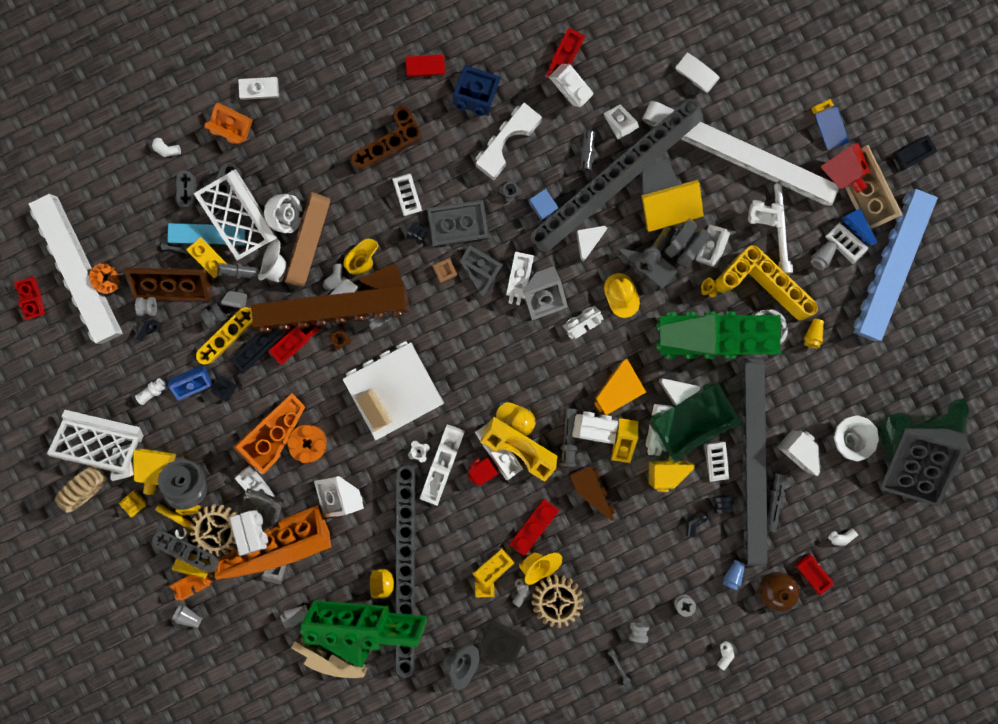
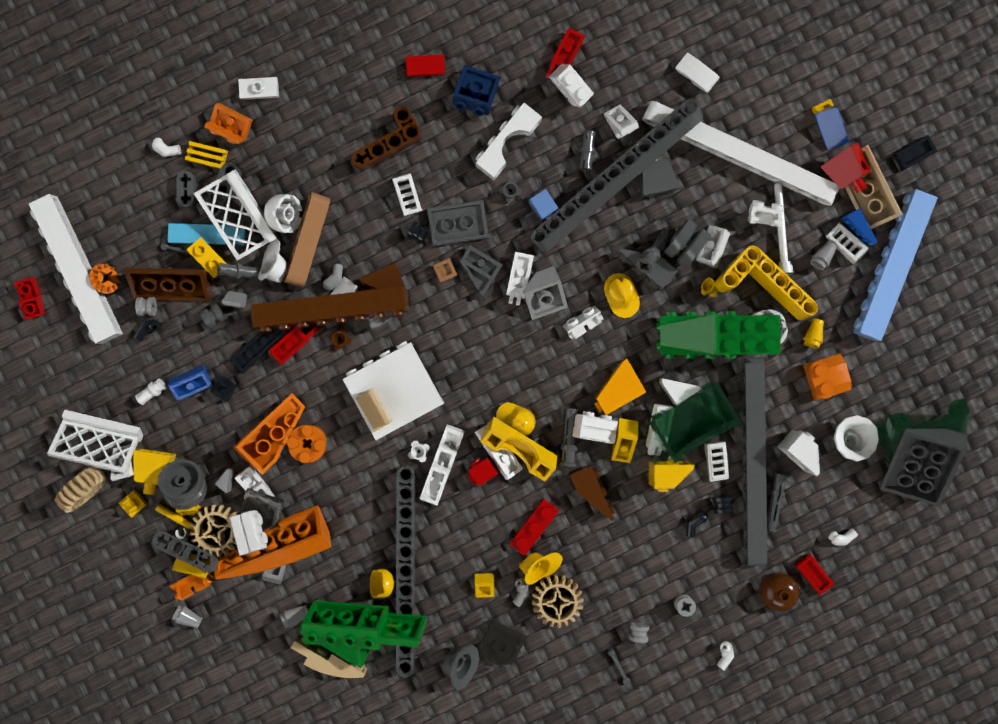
yellow beam [196,307,252,365] -> none
white slope [314,476,364,518] -> none
yellow piece [344,239,378,275] -> none
yellow plate [473,549,514,589] -> none
white slope [576,226,607,261] -> none
yellow tile [642,180,704,232] -> none
medium blue cone [723,560,745,590] -> none
none -> yellow tile [185,141,228,169]
none -> light grey slope [215,468,234,493]
none -> orange slope [803,353,851,401]

